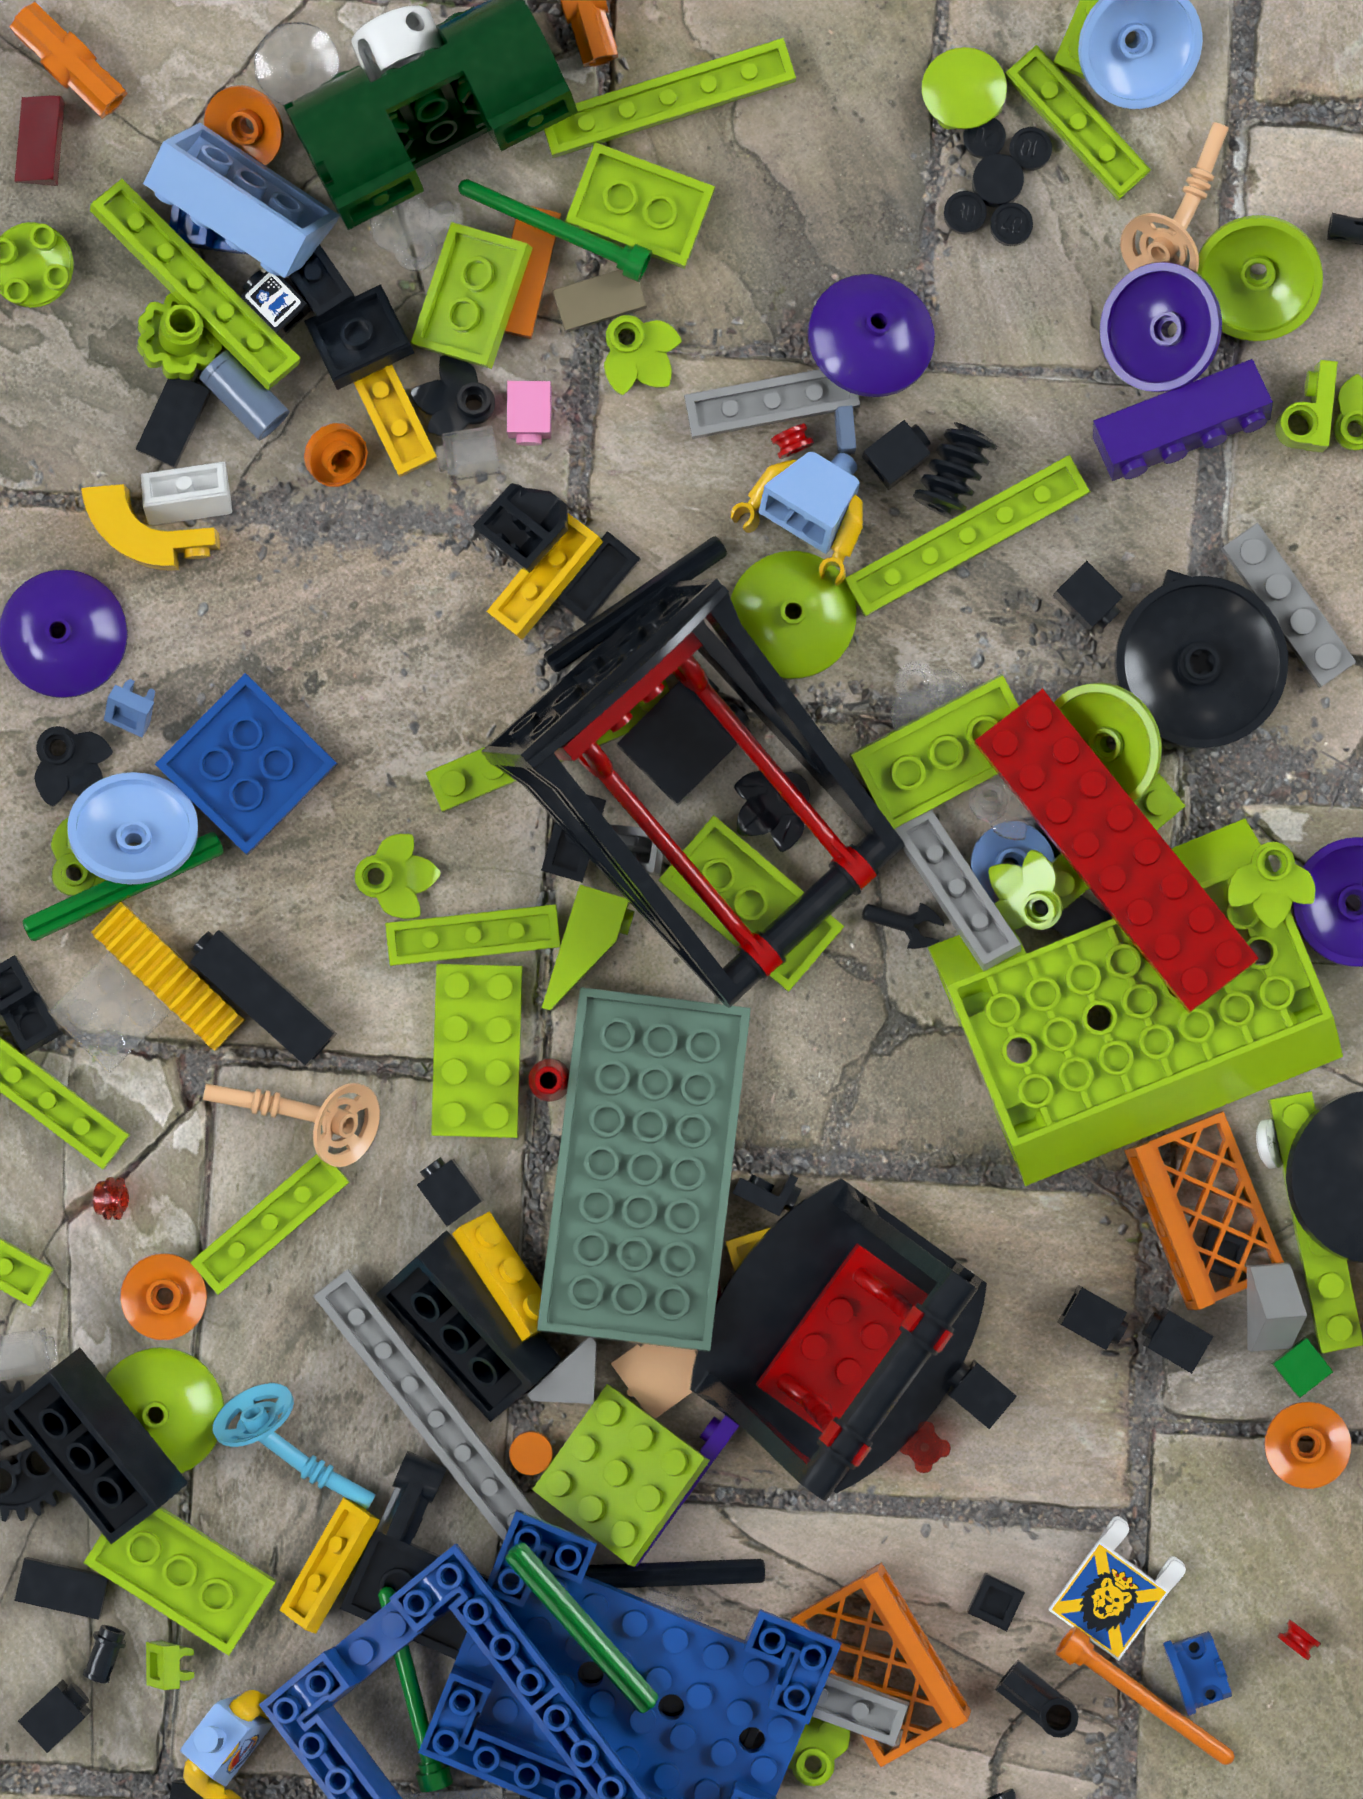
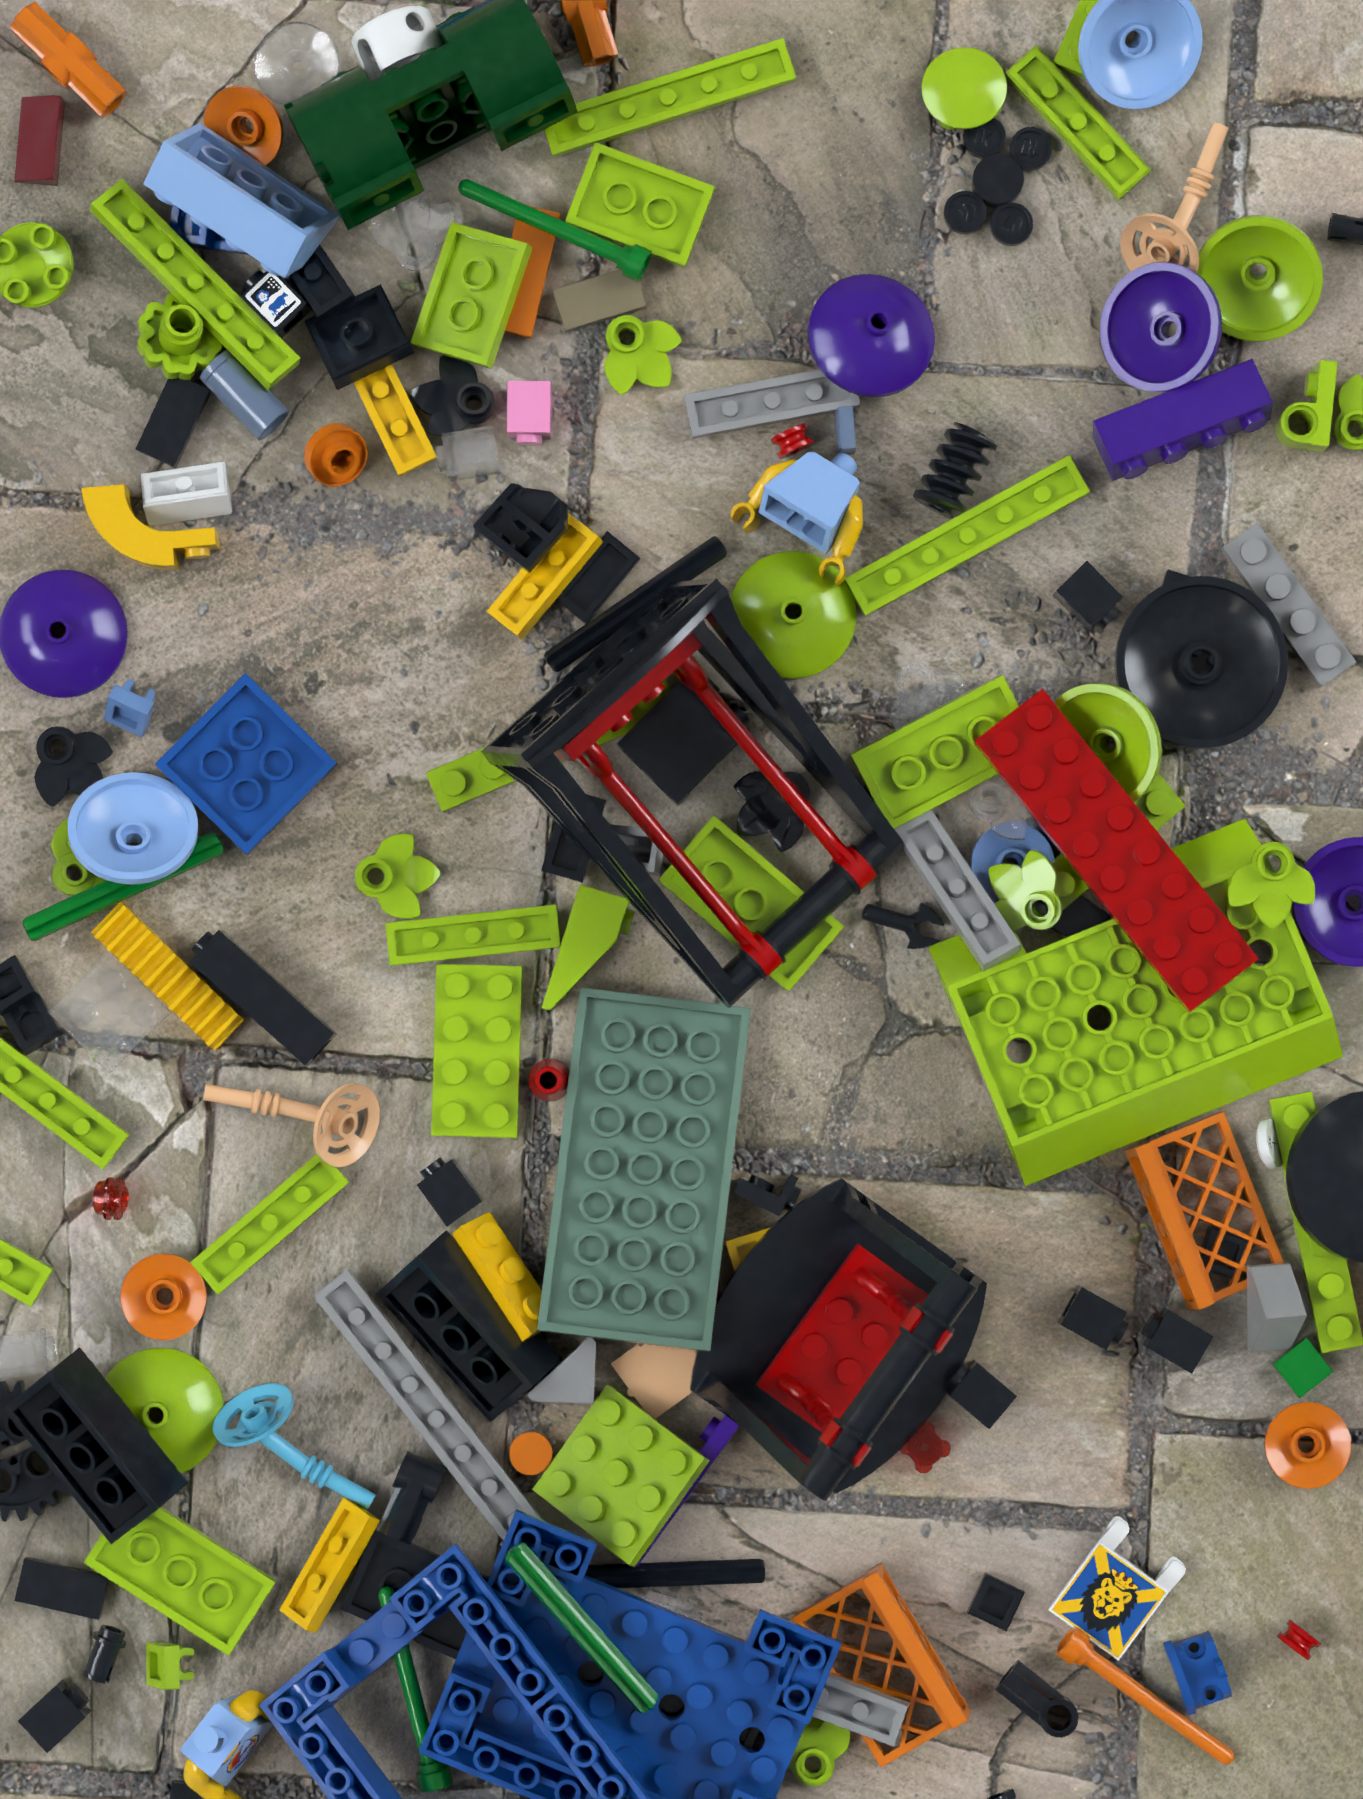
black brick [862,420,931,490] -> none

